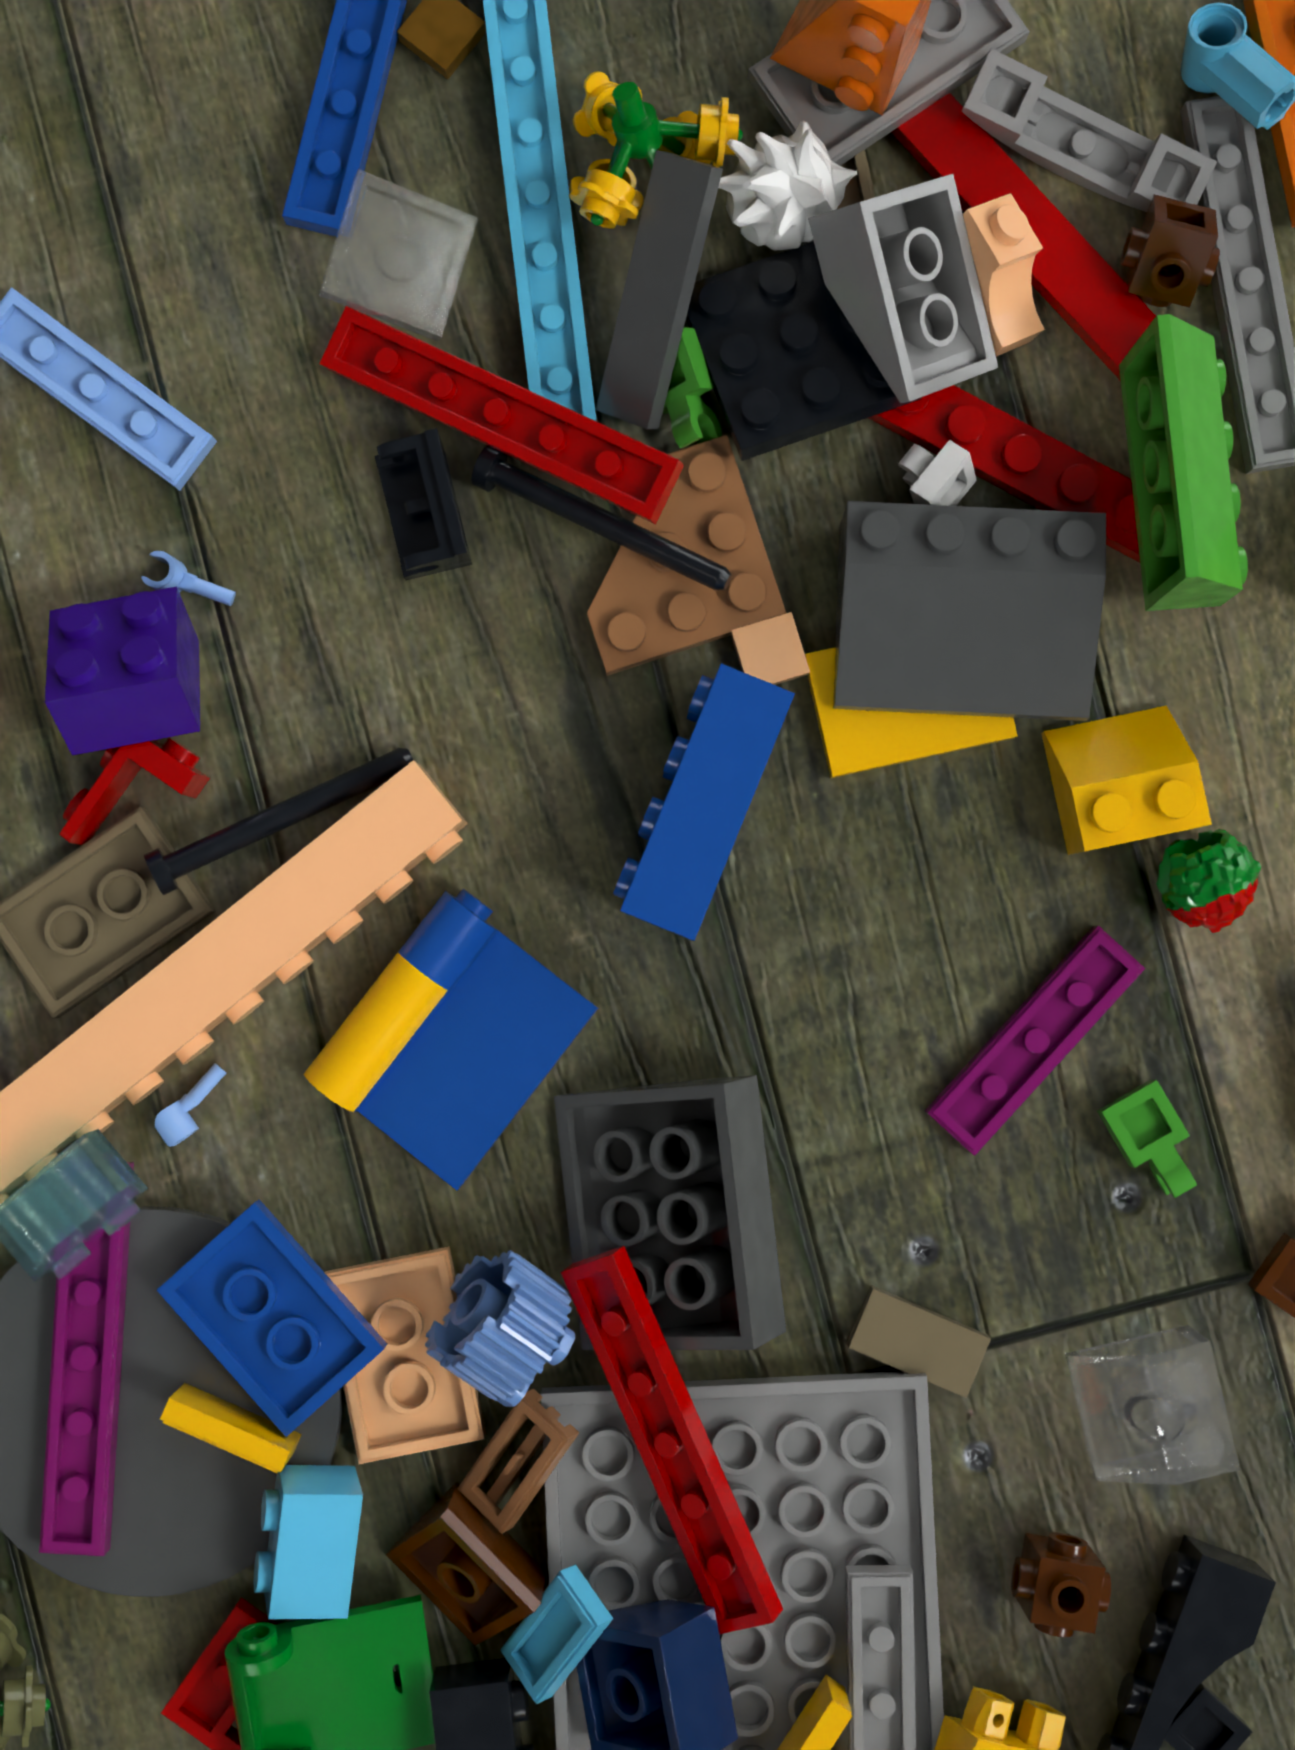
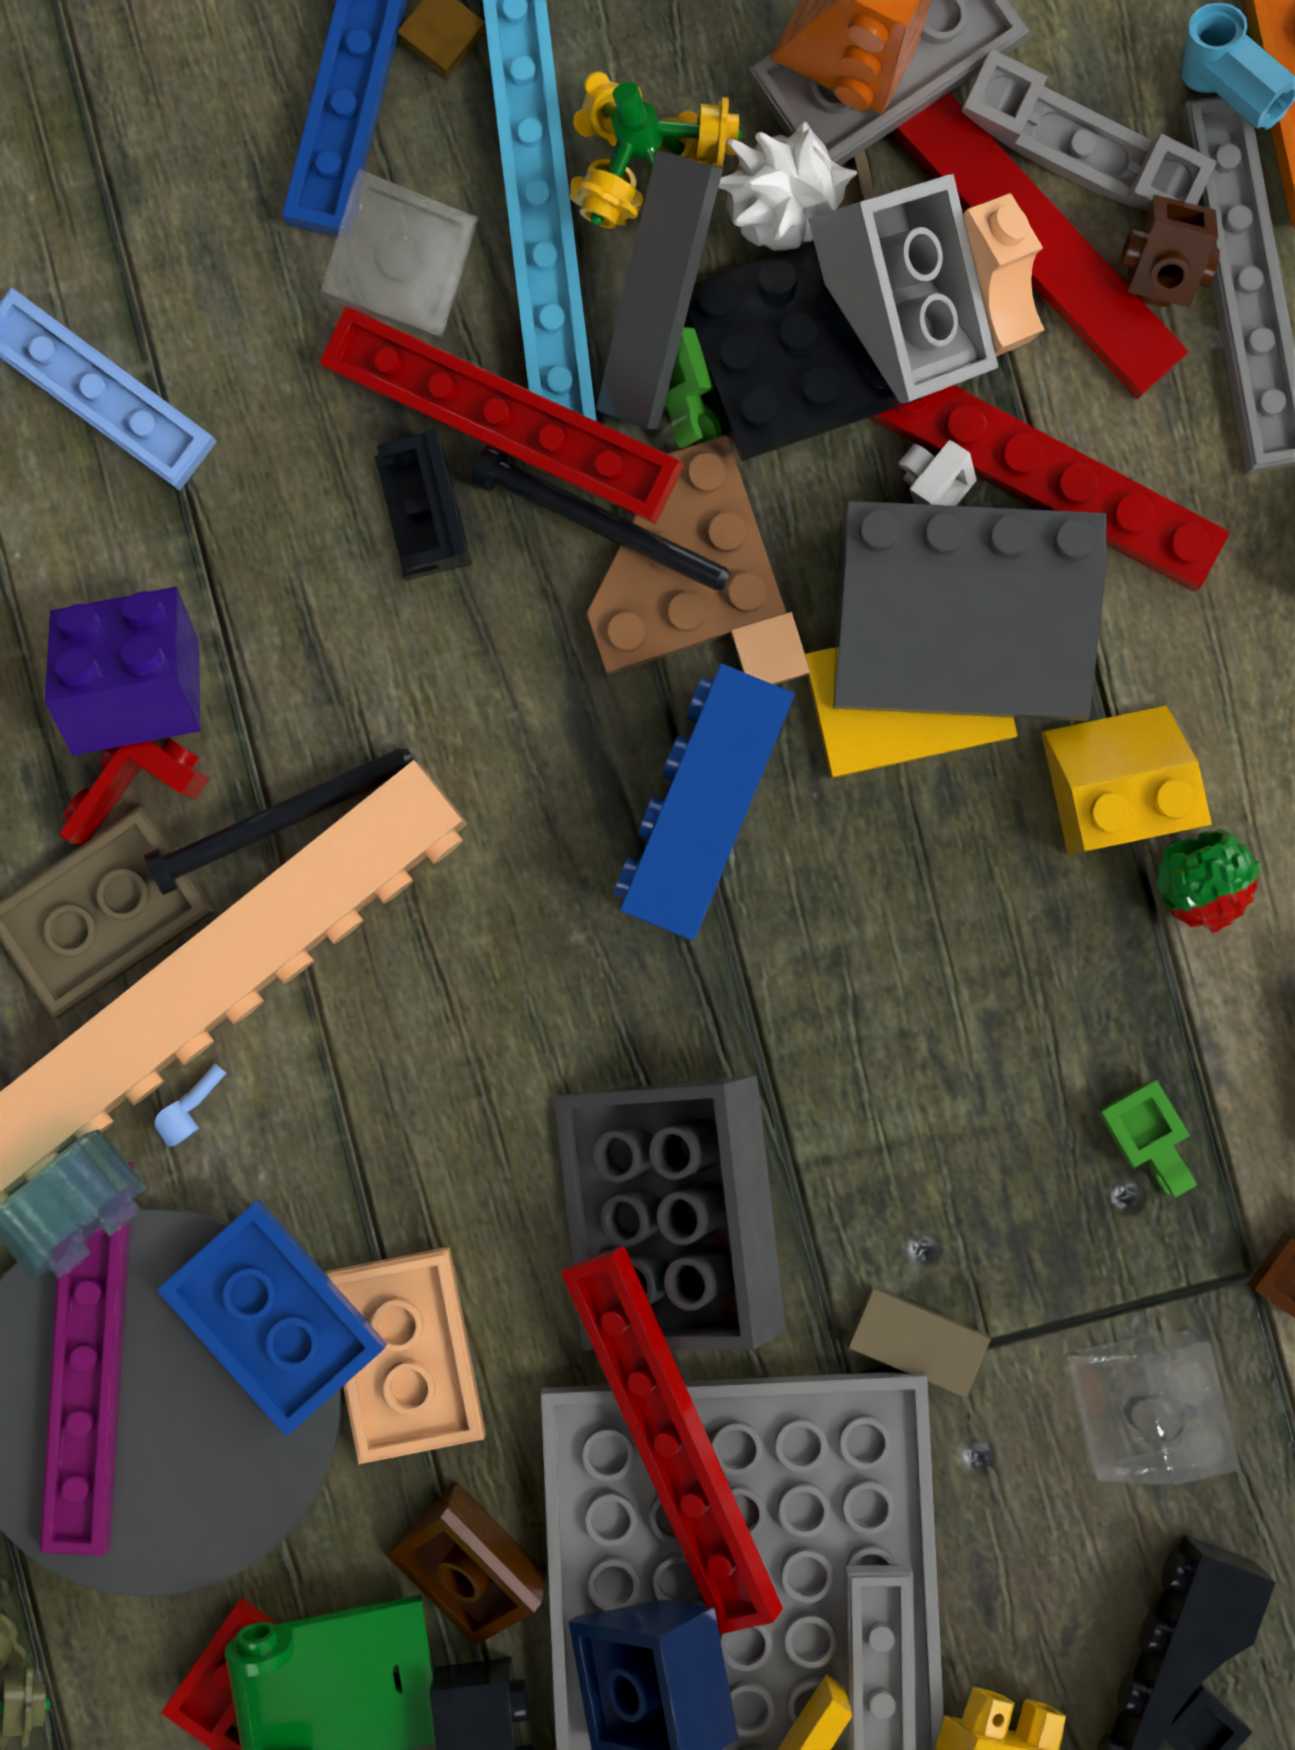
light blue hand [141,550,236,606] -> none
yellow tile [160,1383,302,1473] -> none
medium azure brick [253,1465,363,1619] -> none
blue door [303,888,599,1190] -> none
medium blue brick [425,1250,575,1407] -> none
medium nougat tile [457,1388,580,1534] -> none
medium azure tile [501,1564,613,1704] -> none
magenta tile [925,926,1146,1156] -> none
reddish brown brick [1011,1532,1111,1637] -> none
bright green slope [1119,314,1248,611] -> none

